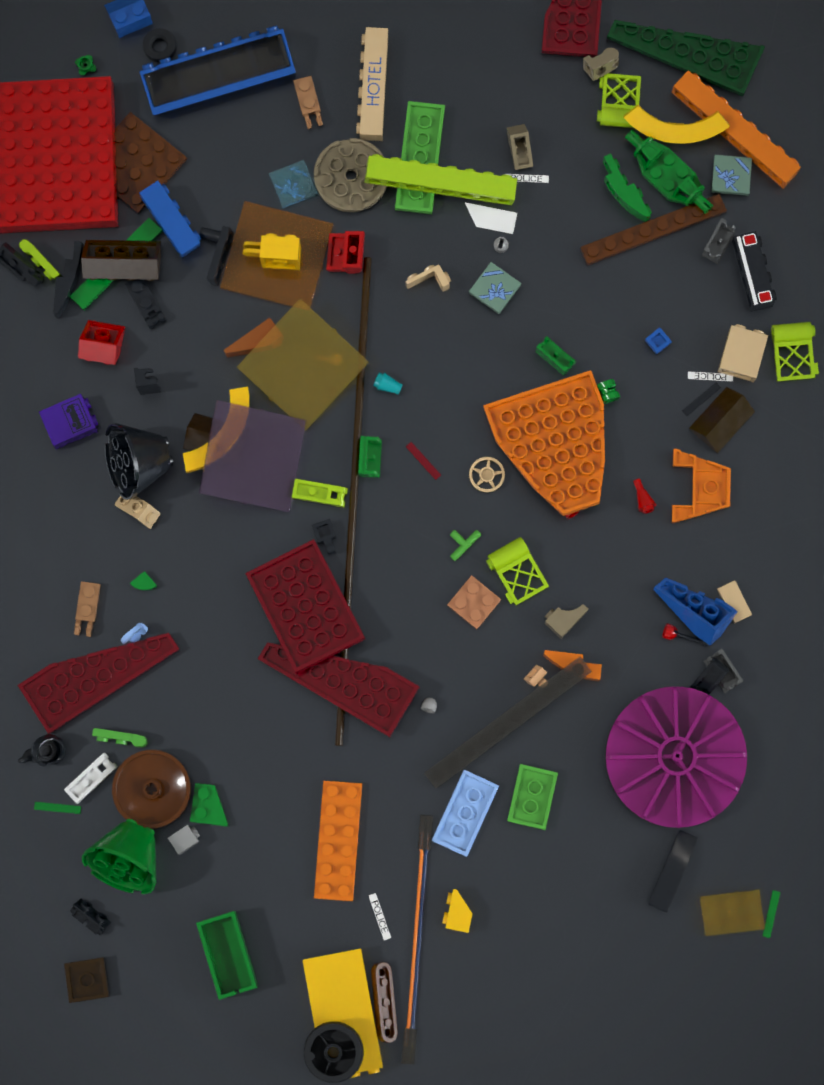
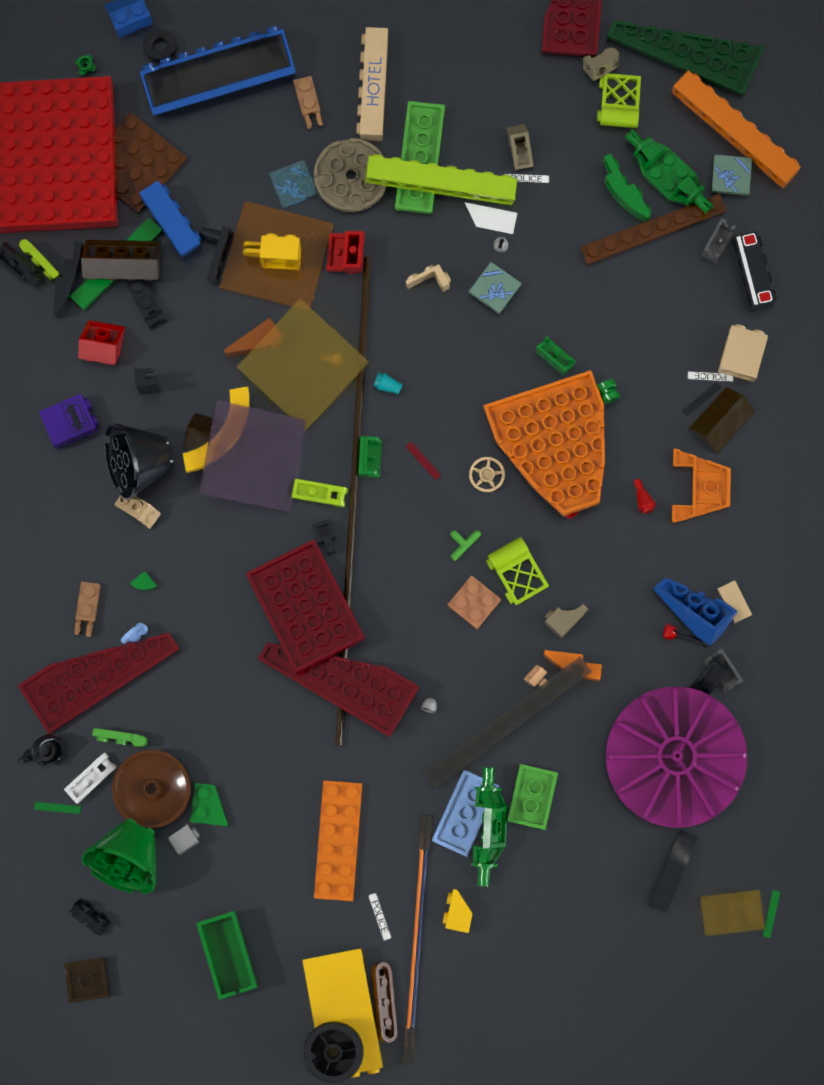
yellow tile [624,104,730,144] -> none
blue plate [645,328,672,355] -> none
lime piece [771,322,819,382] -> none
none -> green plate [471,767,508,886]

